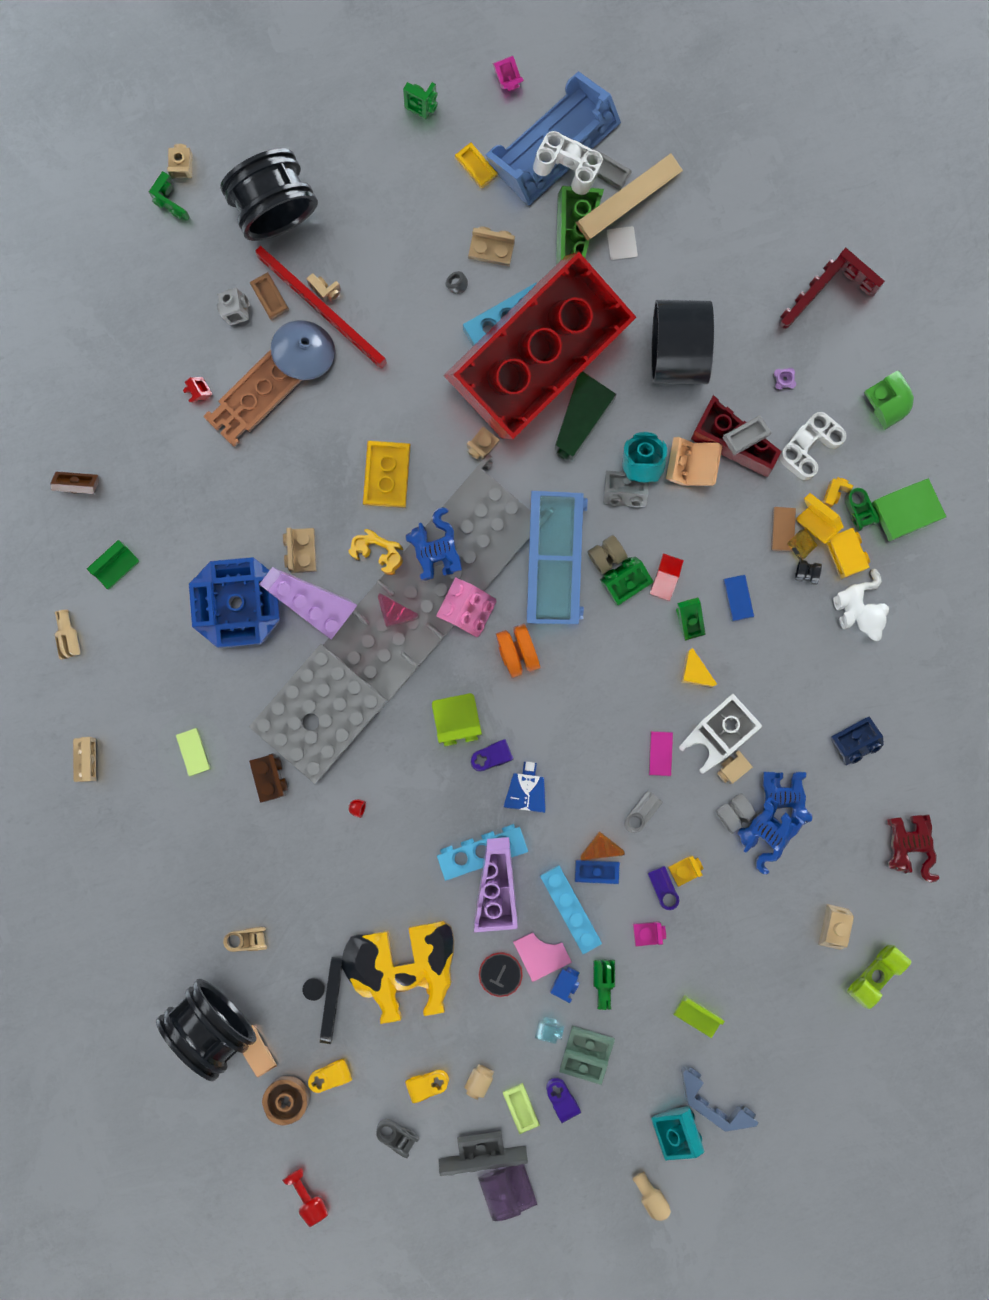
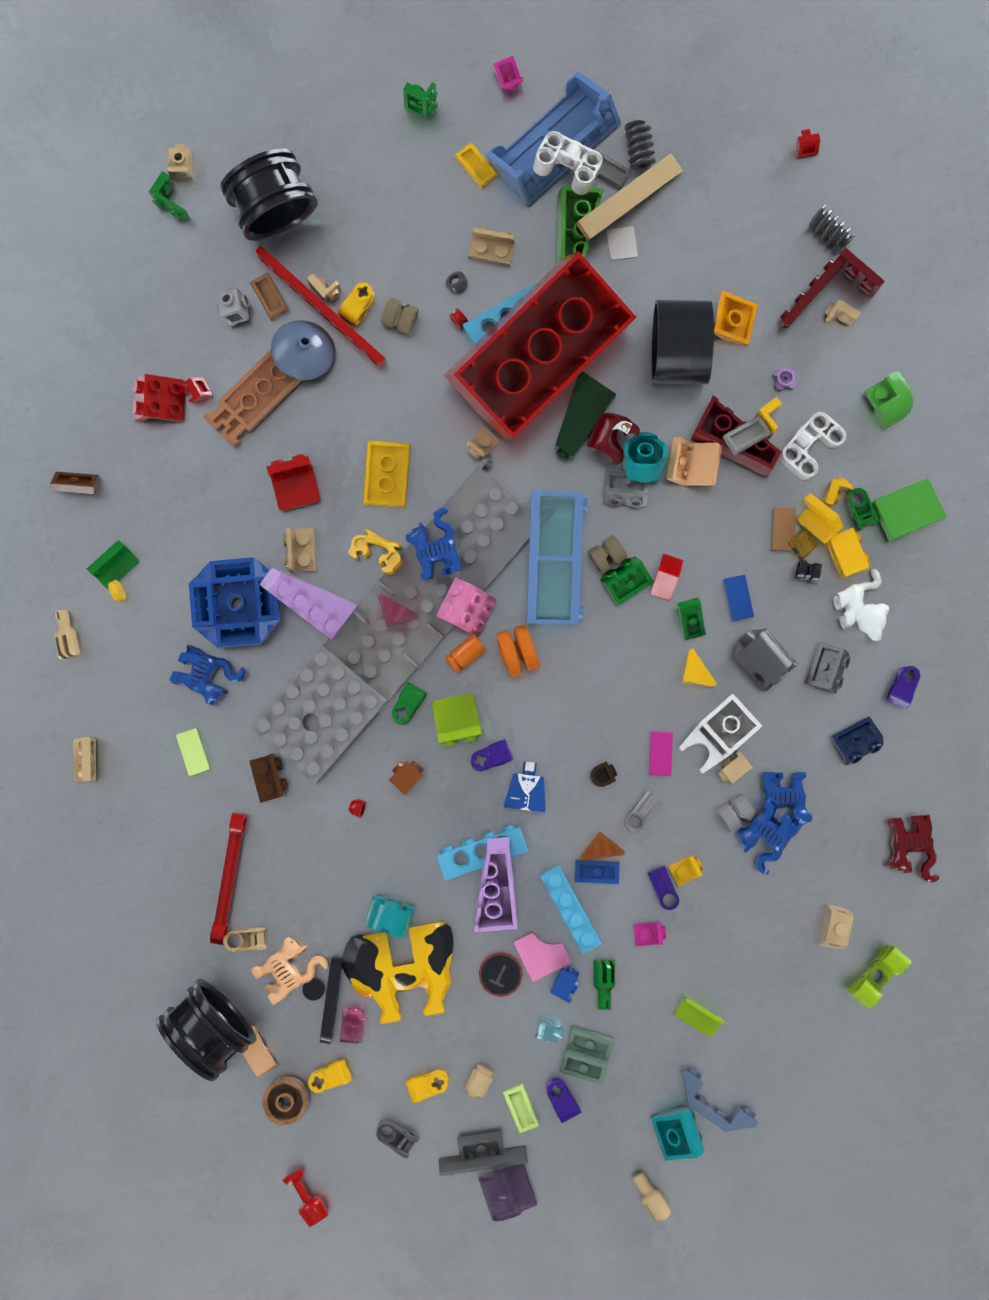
none -> yellow tile [108,580,126,602]
none -> red bracket [132,374,185,422]
none -> blue animal [170,644,246,705]
none -> red piece [210,813,247,945]
none -> light nougat animal [250,937,329,1005]
none -> red bracket [266,454,320,511]
none -> yellow piece [338,282,374,326]
none -> clear pink bracket [340,1007,365,1044]
none -> teal brick [364,895,415,938]
none -> dark tan wheel [381,297,419,334]
none -> dark orange brick [389,760,424,795]
none -> green piece [392,682,427,725]
none -> orange piece [445,634,486,674]
none -> red bush [449,308,468,330]
none -> dark red piece [587,413,640,464]
none -> dark brown plate [590,761,617,787]
none -> dark grey piece [624,120,656,169]
none -> light orange slope [714,291,758,345]
none -> dark grey cylinder [733,628,798,691]
none -> yellow panel [754,397,782,439]
none -> red tile [796,129,821,158]
none -> dark grey bracket [807,642,850,694]
none -> dark grey piece [809,204,856,252]
none -> tan bracket [824,299,861,325]
none -> dark purple piece [886,666,921,709]

